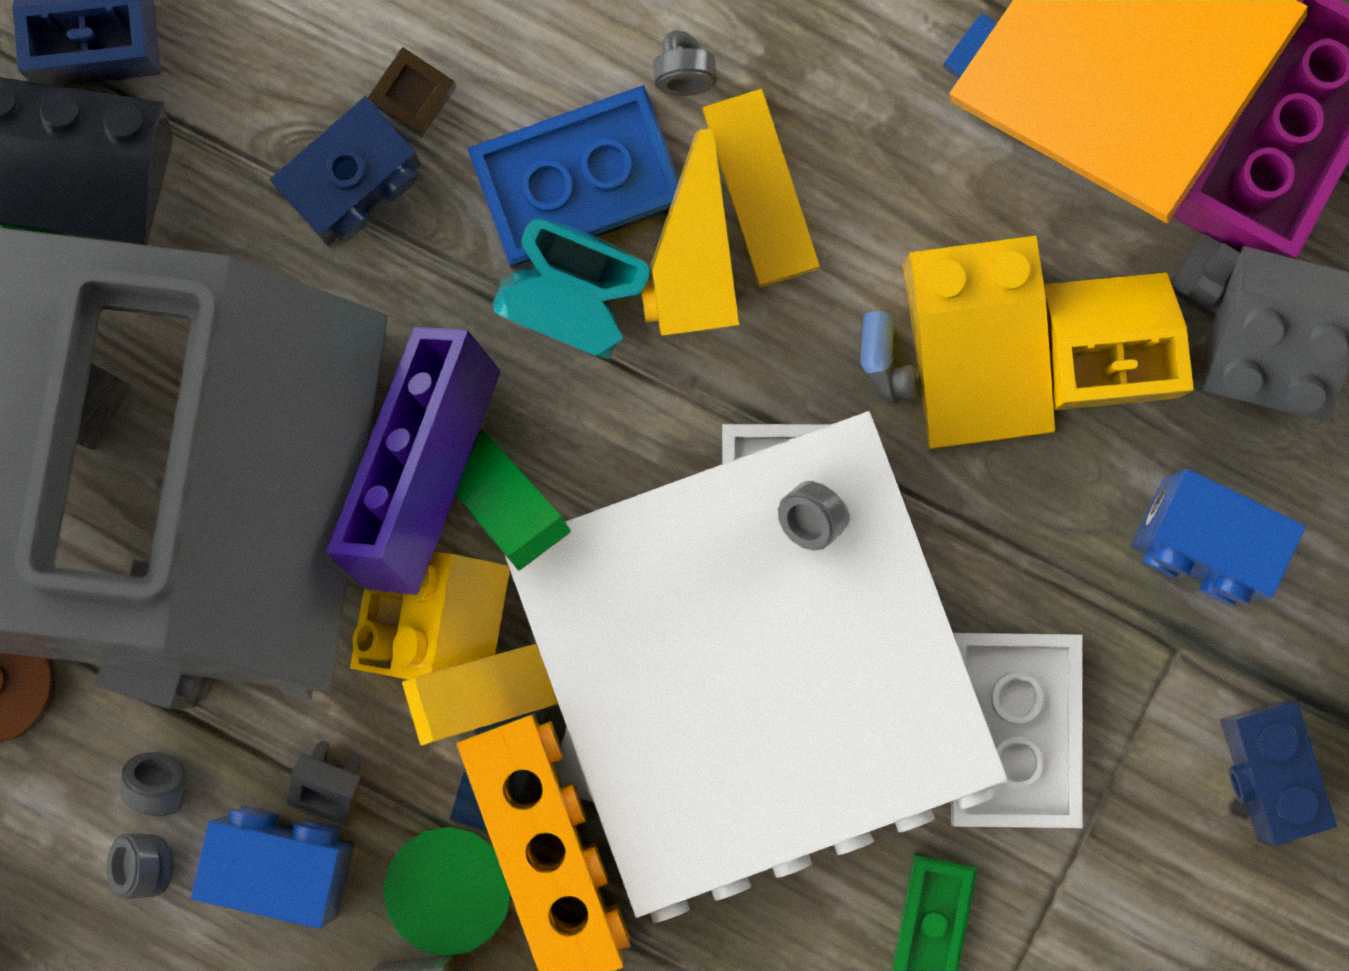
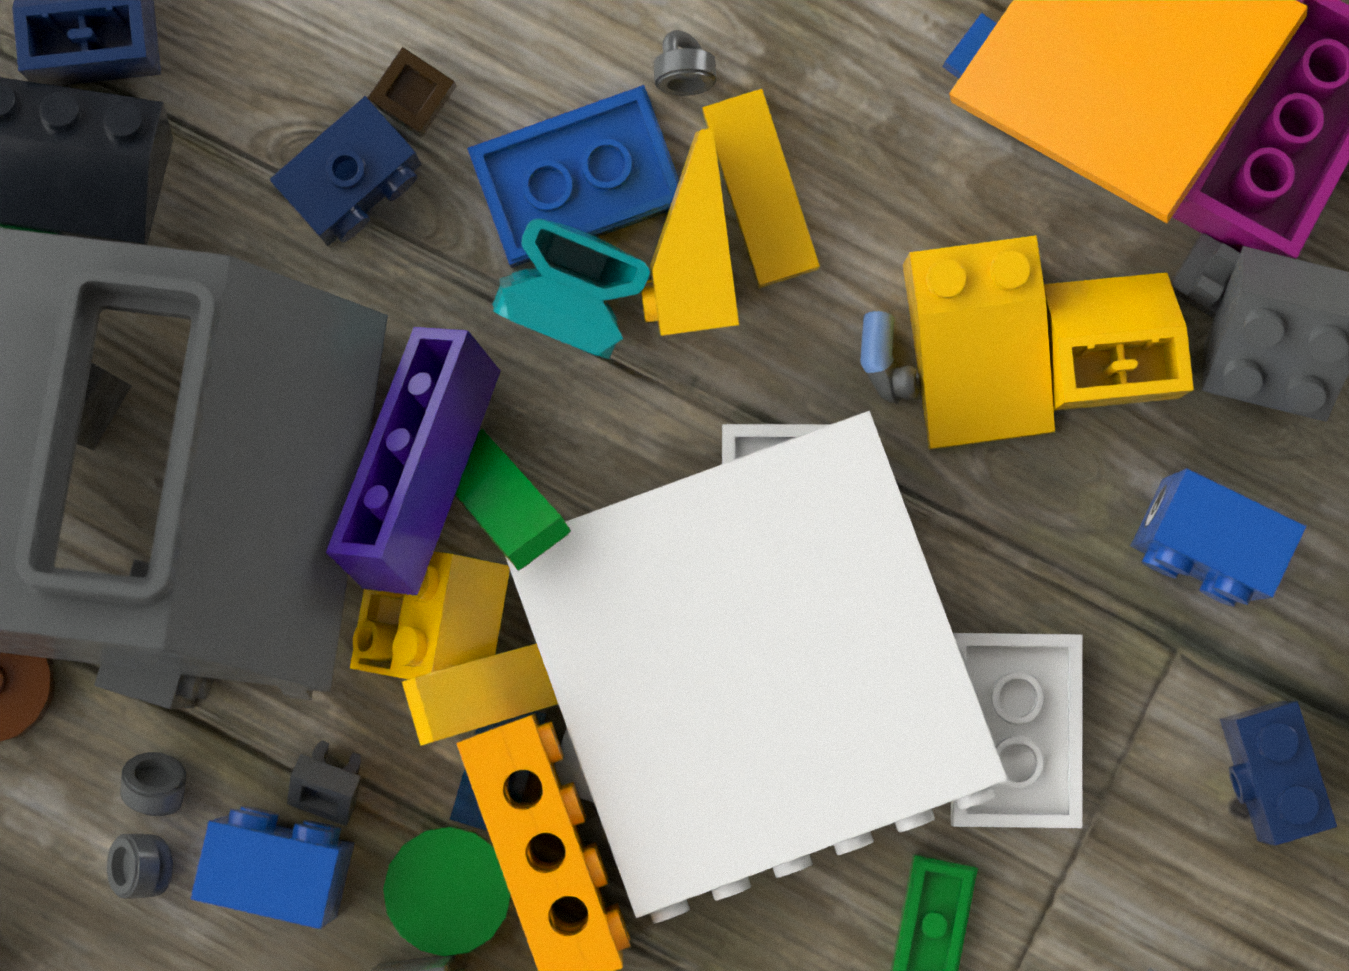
dark grey tile [778,481,850,551] -> none

